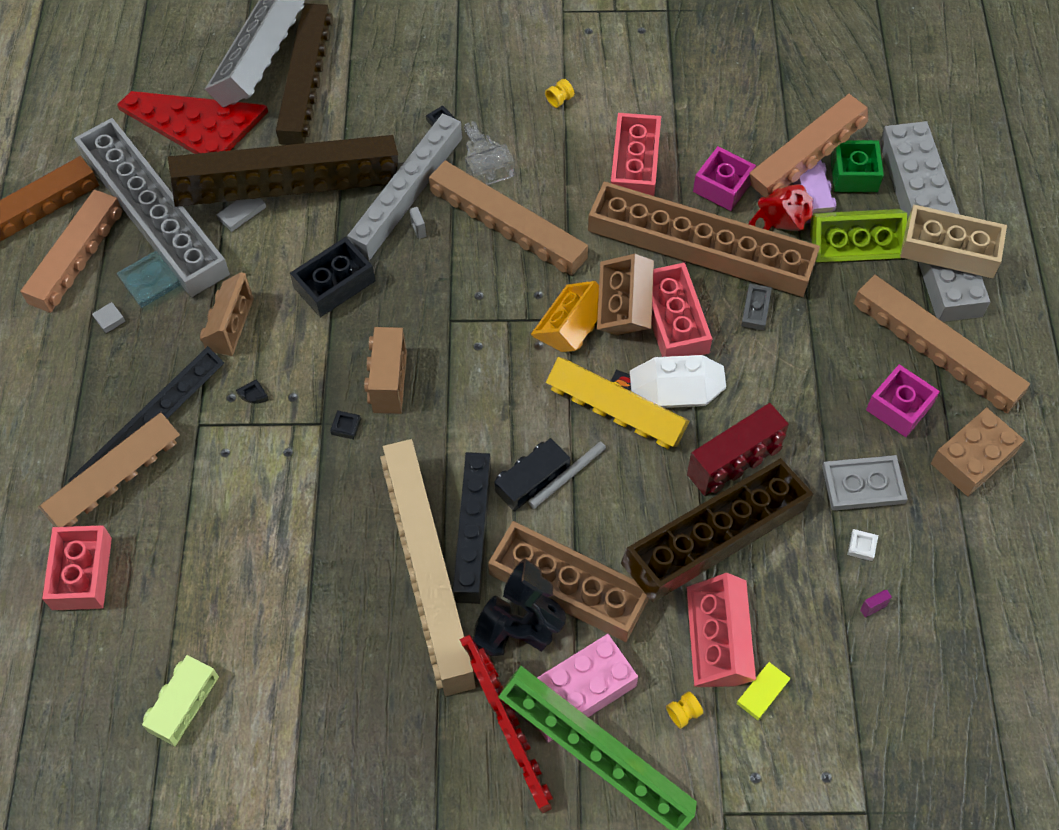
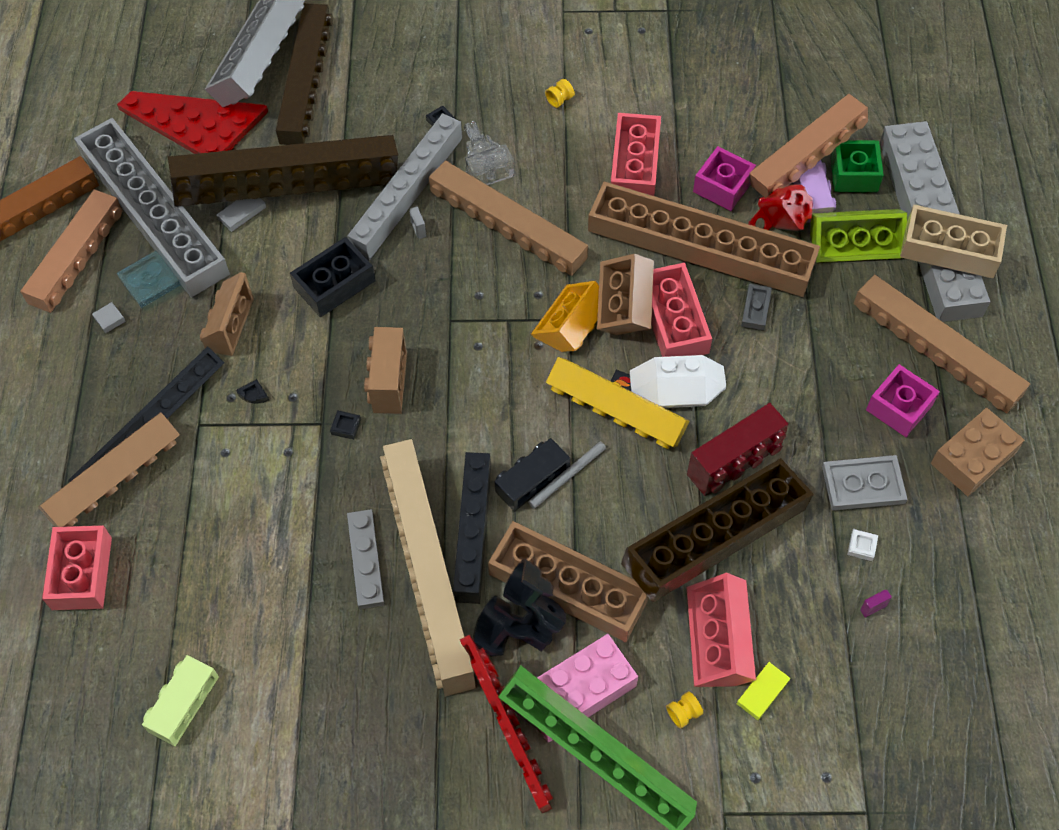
none -> light grey plate [347,509,384,609]

